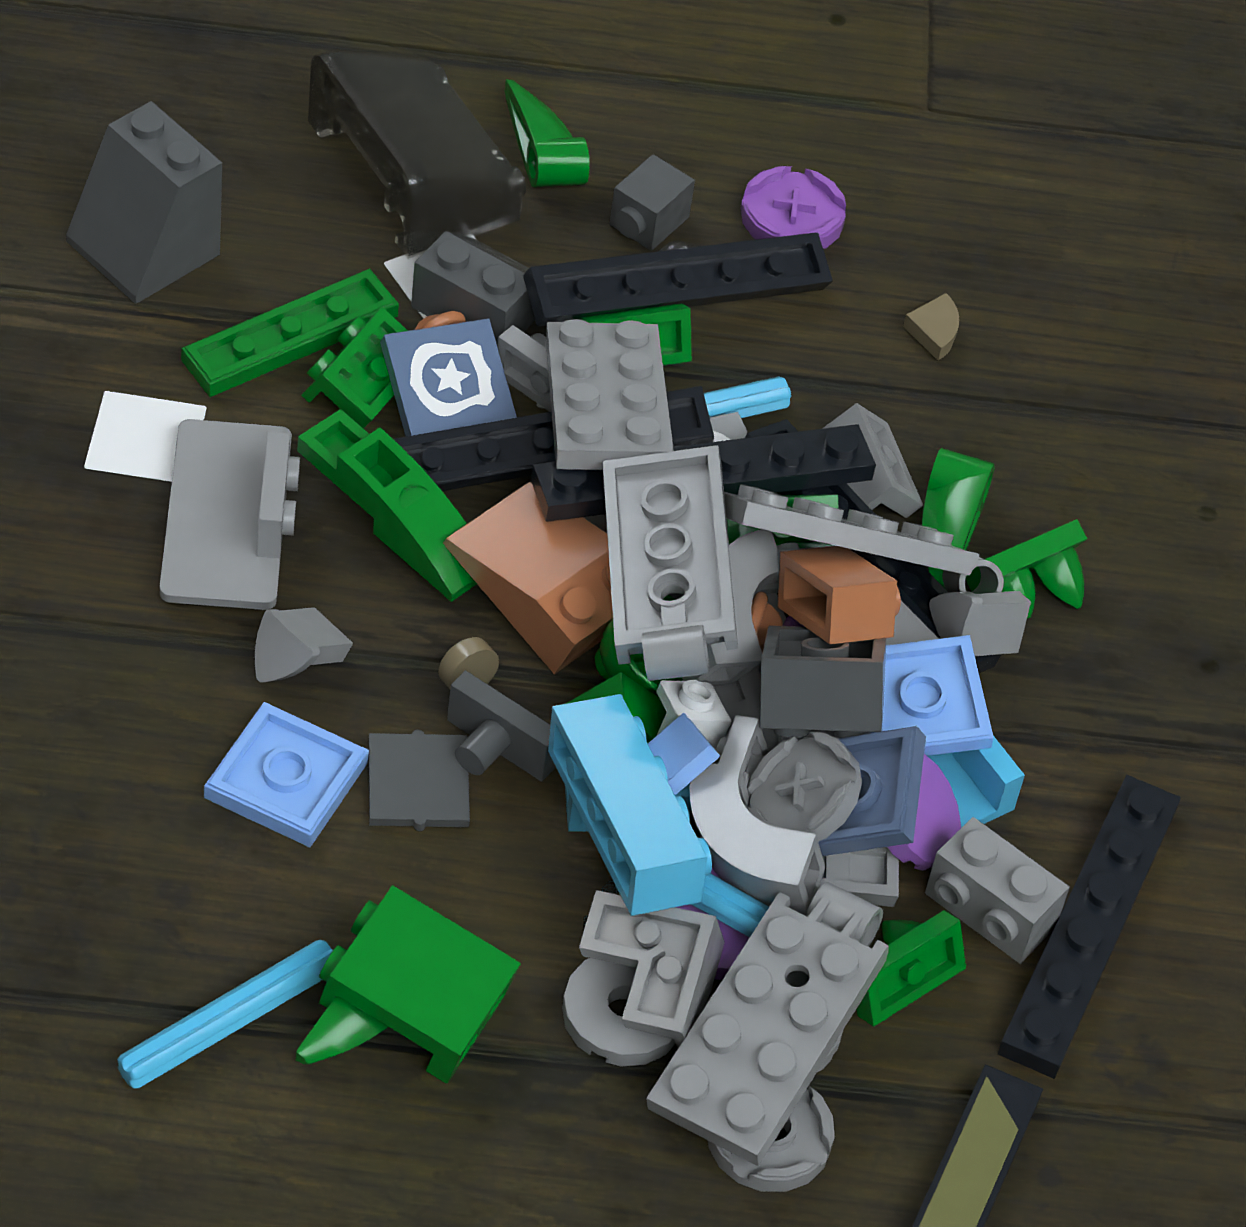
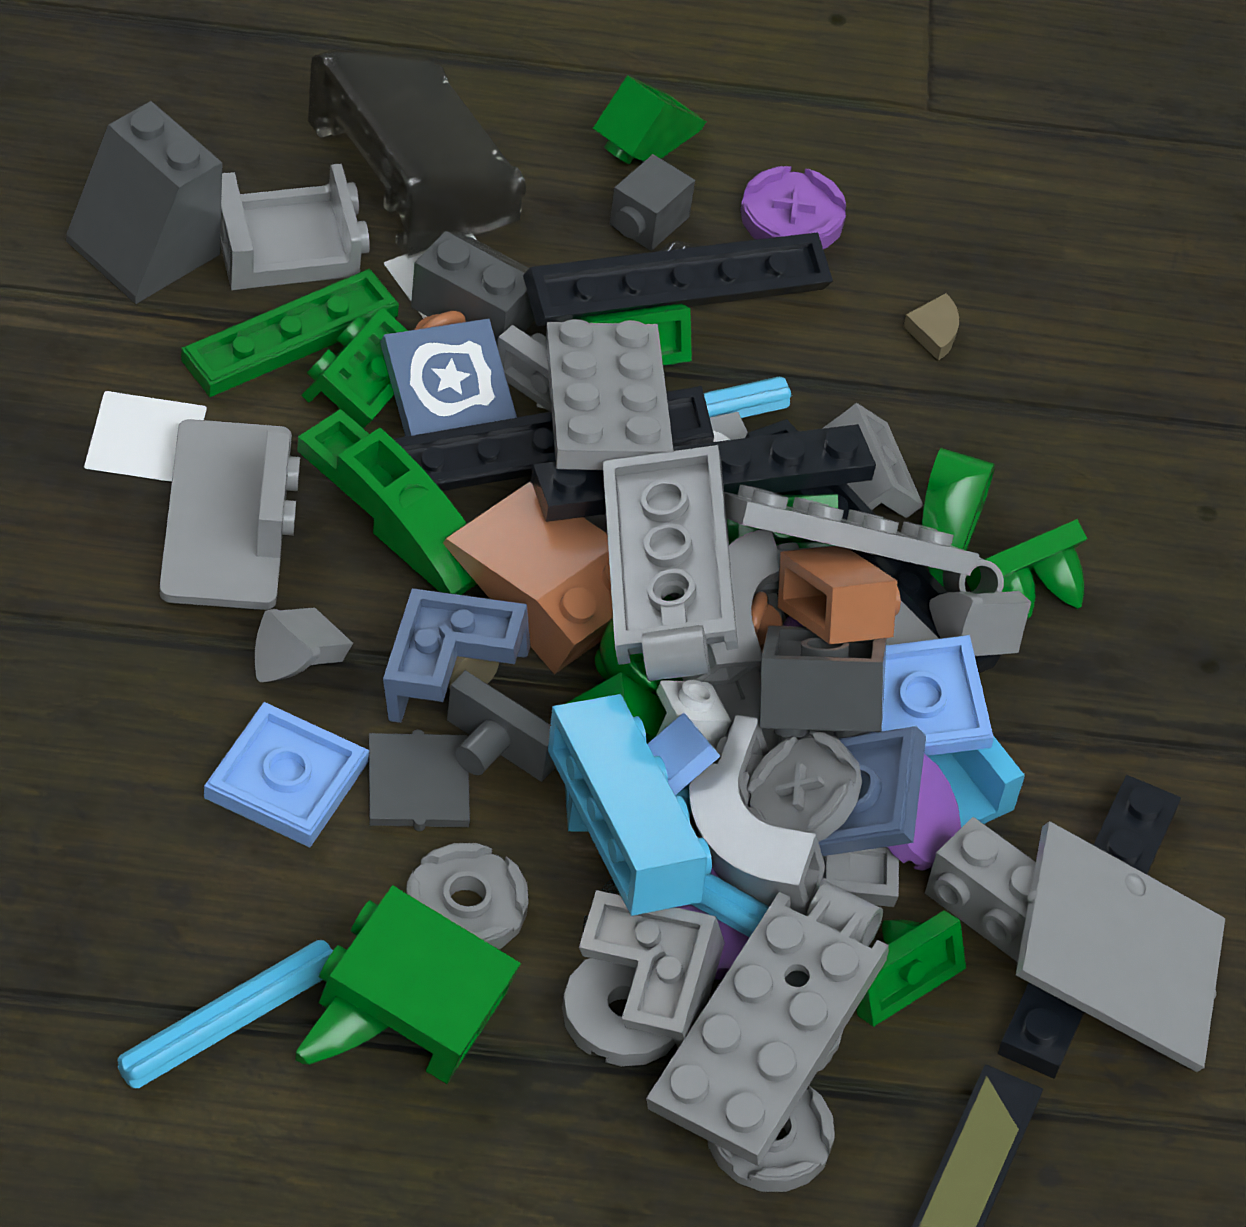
green piece [504,79,590,187] -> none
none -> light grey panel [220,164,370,290]
none -> sand blue panel [383,589,531,723]
none -> light grey tile [406,843,528,949]
none -> green slope [593,75,707,164]
none -> light grey piece [1016,821,1225,1072]

